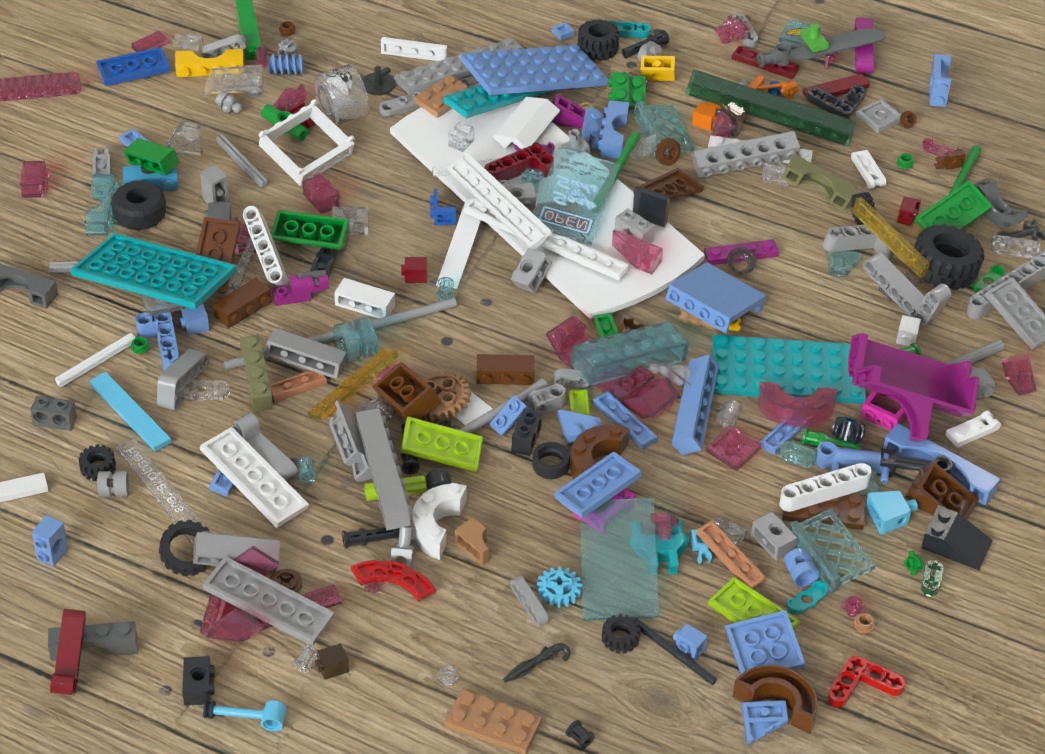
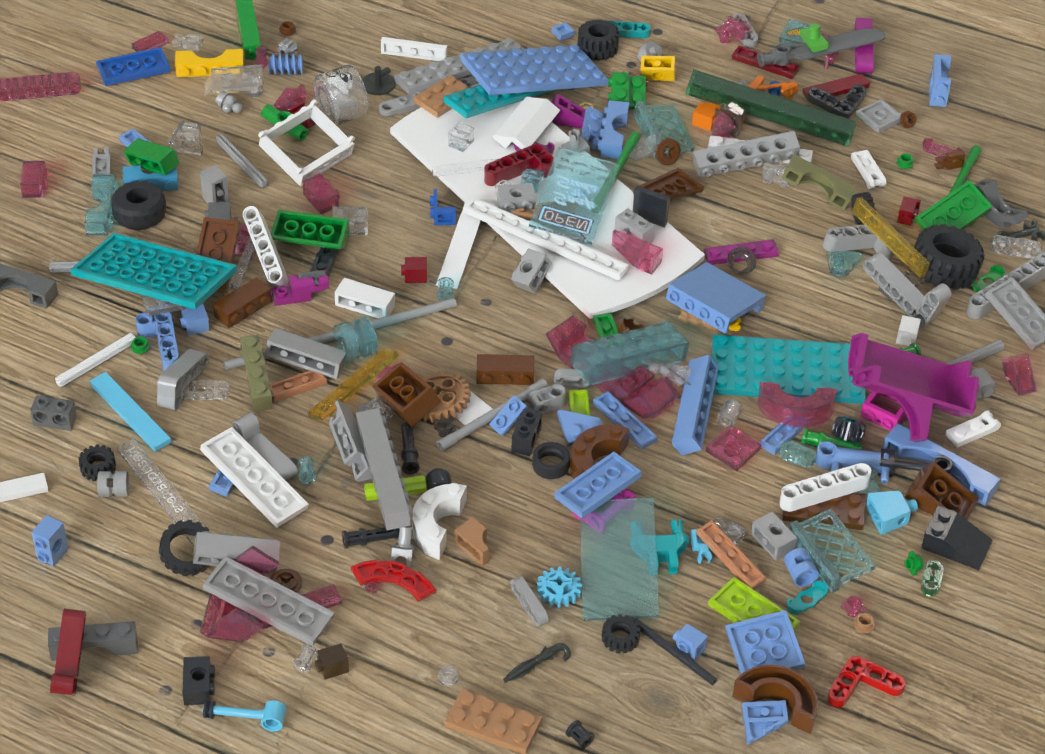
light grey beam [202,35,246,58] -> none
lime tile [400,417,483,472] -> none
white plate [447,153,553,250] -> none
black pin [621,30,669,58] -> none
clear pink tile [651,513,679,540] -> none

